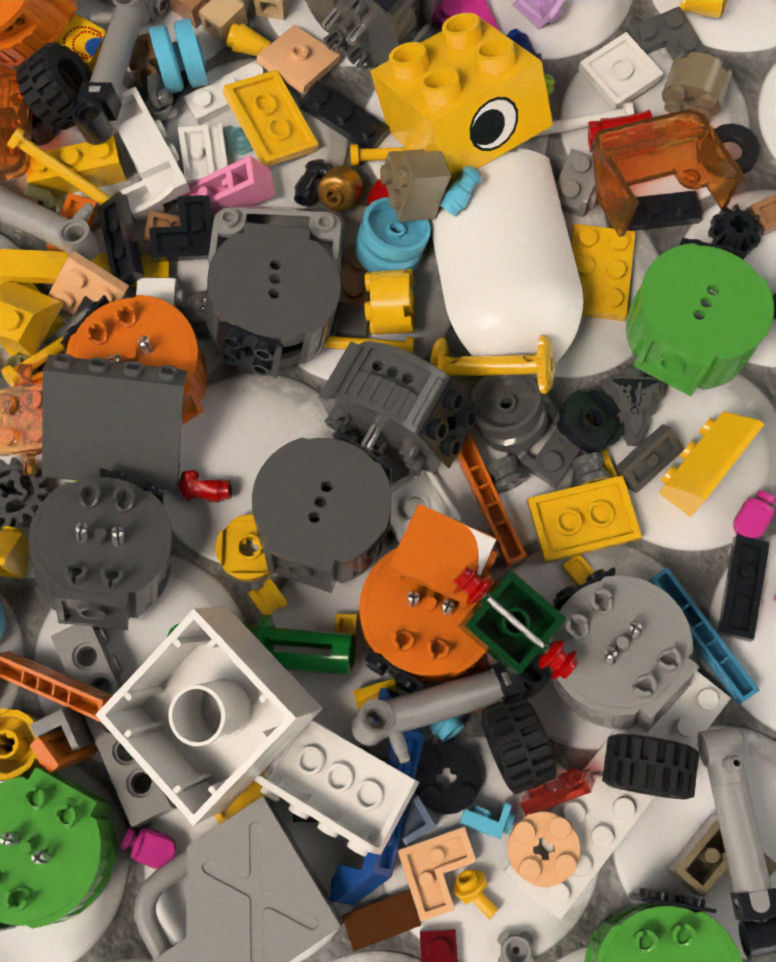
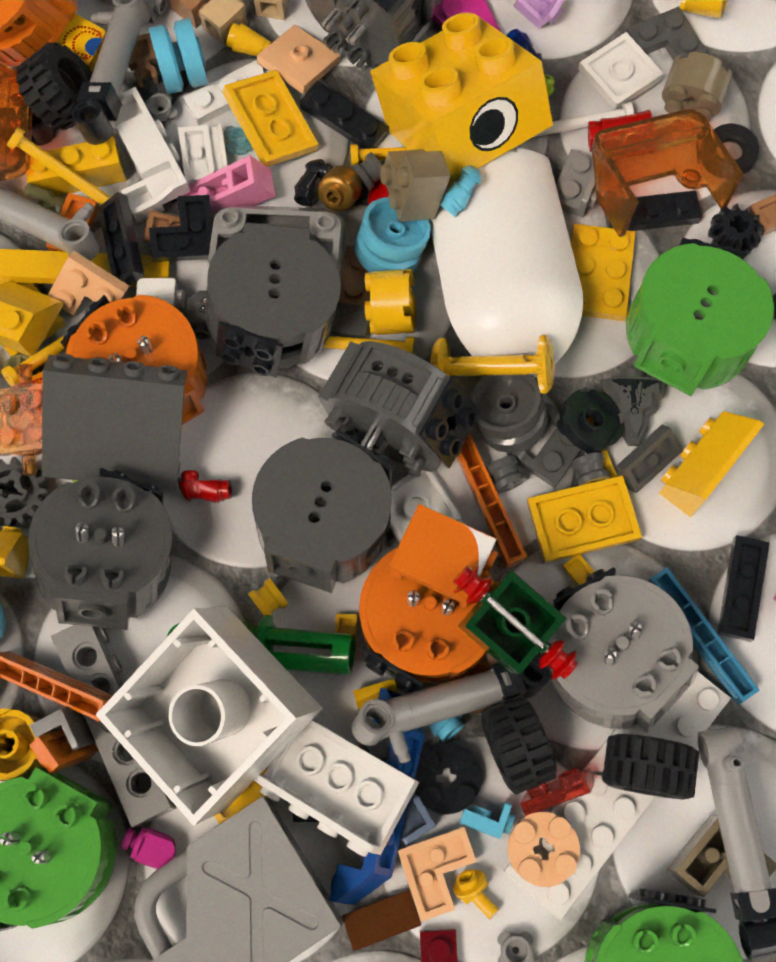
dark grey arm [147,74,173,109] -> none
yellow plate [215,514,274,582] -> none
dark pink arm [733,490,776,539] -> none
none -> dark grey wheel [351,152,382,192]

